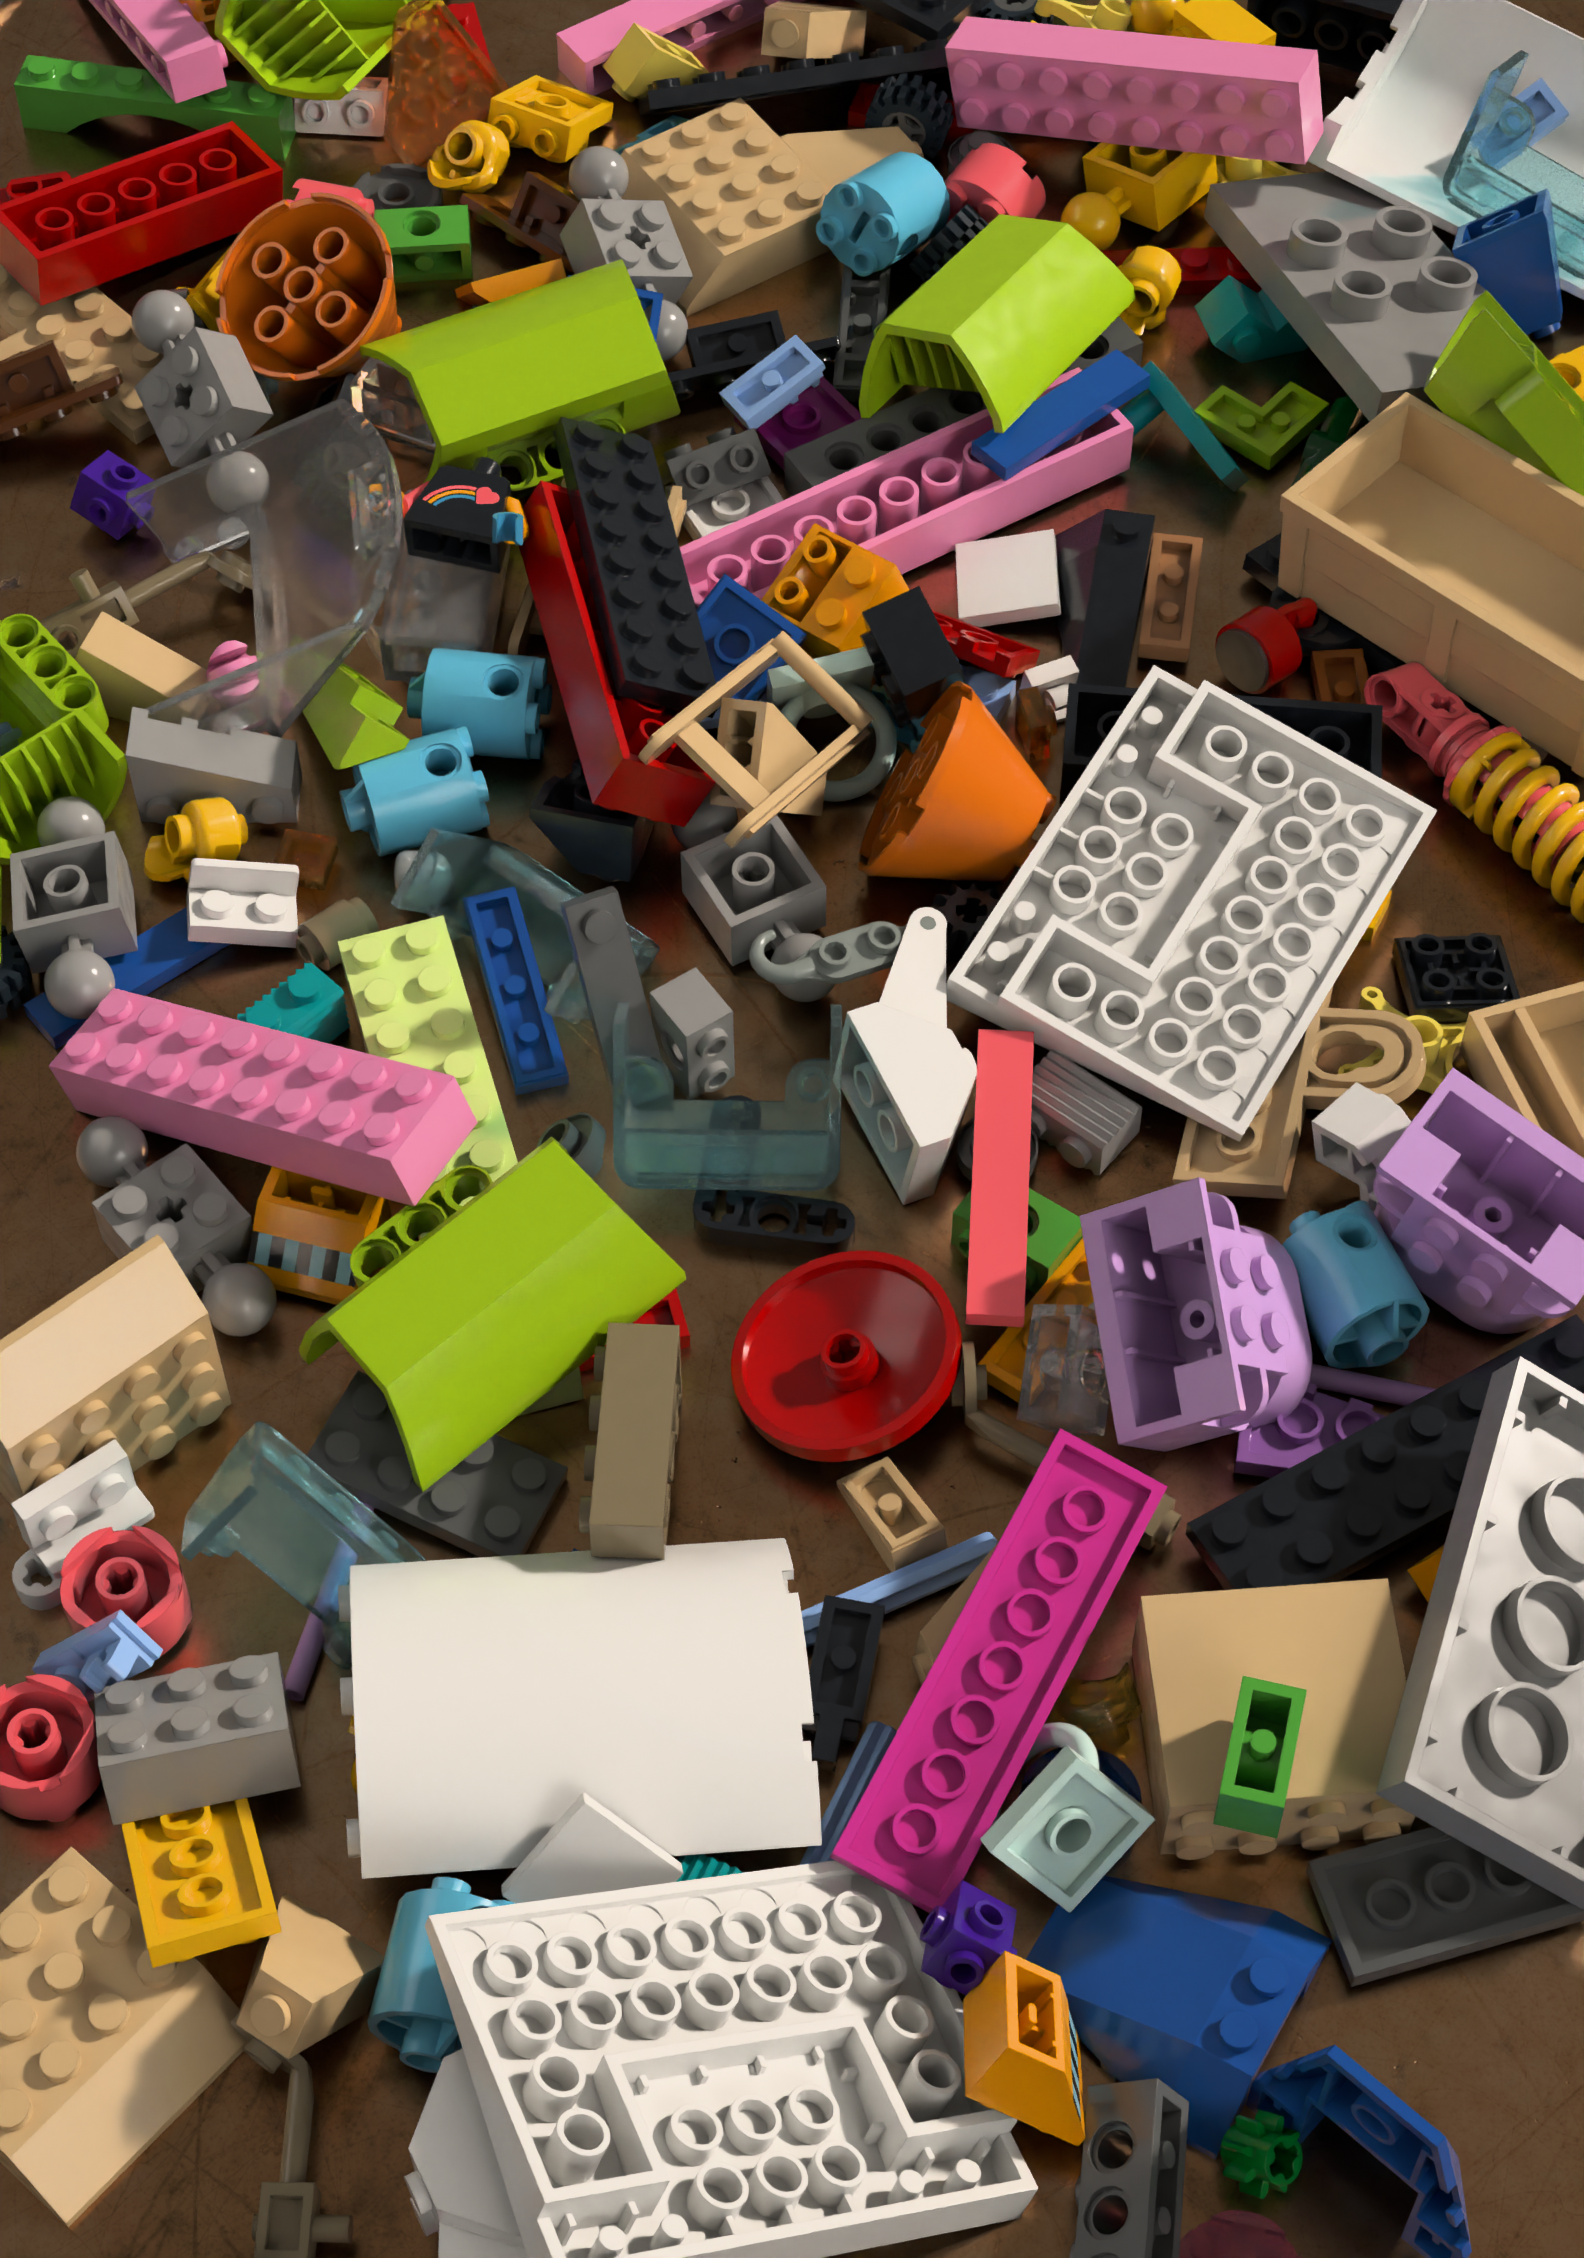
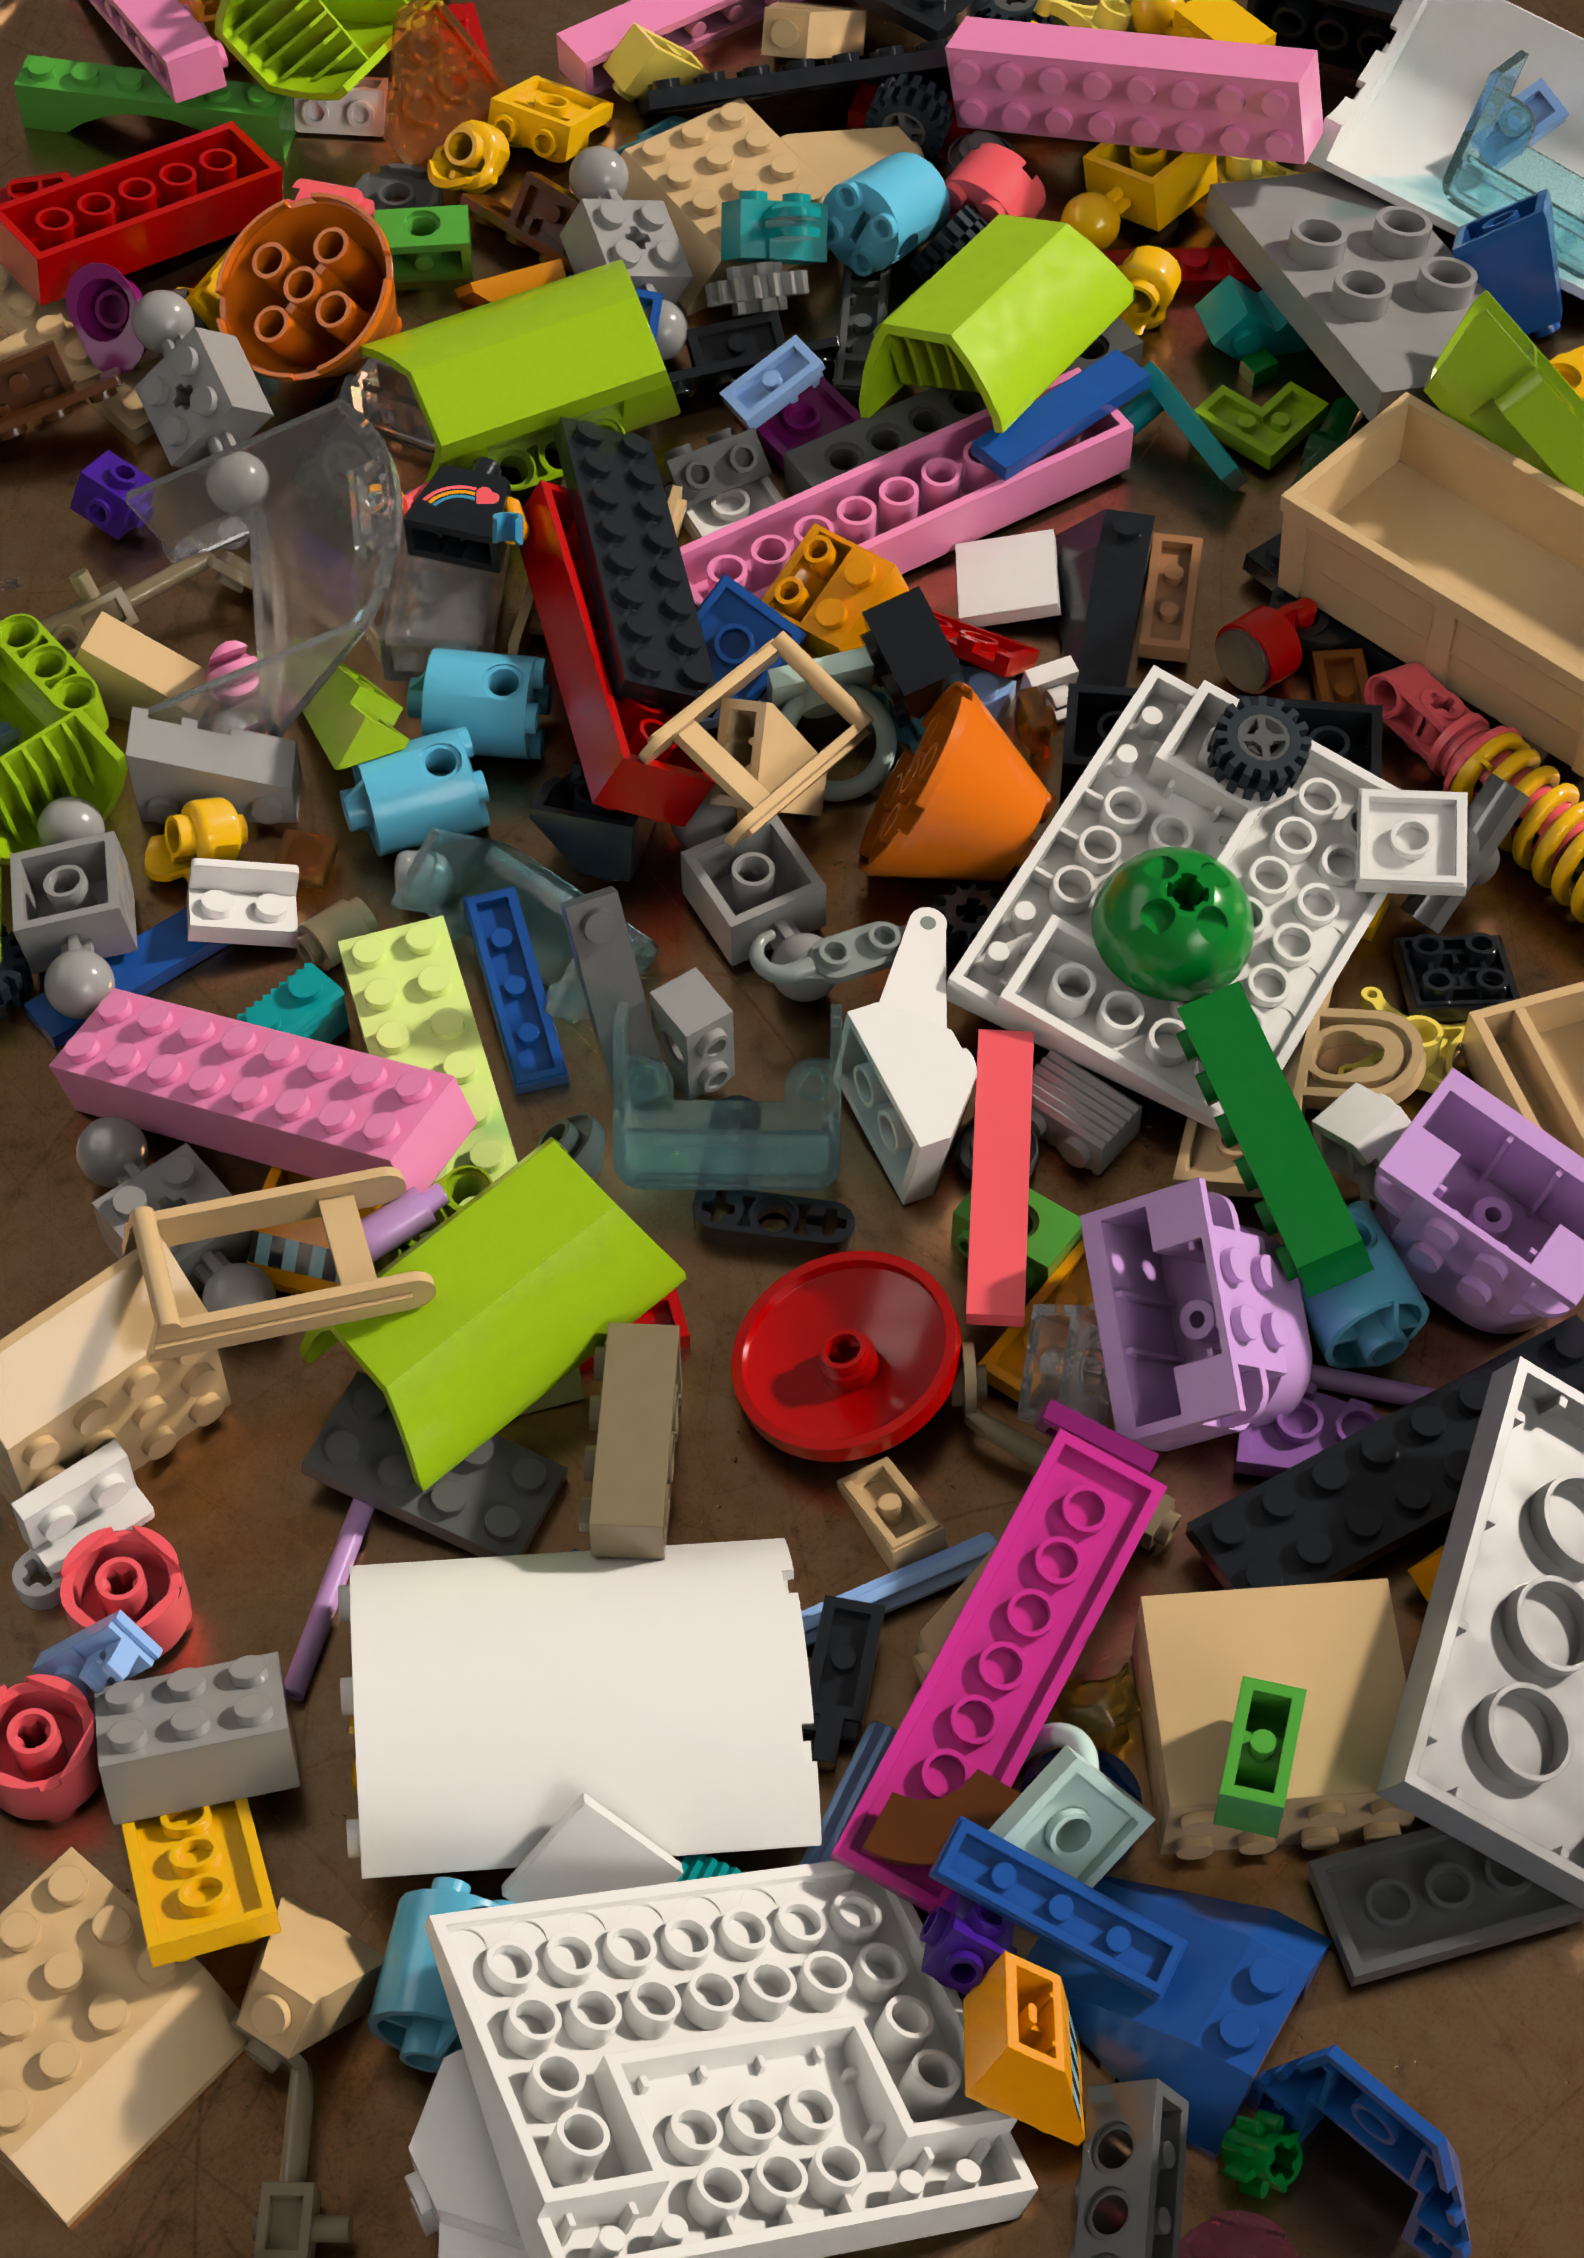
clear light blue windscreen [181,1421,426,1670] -> none
none -> magenta piece [66,263,146,374]
none -> tan piece [122,1166,436,1363]
none -> lavender cylinder [361,1183,450,1263]
none -> light grey gear [705,261,810,317]
none -> teal brick [721,191,828,265]
none -> reddish brown tile [860,1769,1021,1869]
none -> blue tile [928,1816,1189,2002]
none -> magenta tile [1033,1399,1159,1475]
none -> green piece [1091,847,1254,1002]
none -> green brick [1176,981,1374,1298]
none -> black wheel [1207,695,1312,802]
none -> green piece [1239,348,1279,388]
none -> white tile [1355,788,1468,896]
none -> dark grey piece [1400,774,1531,934]

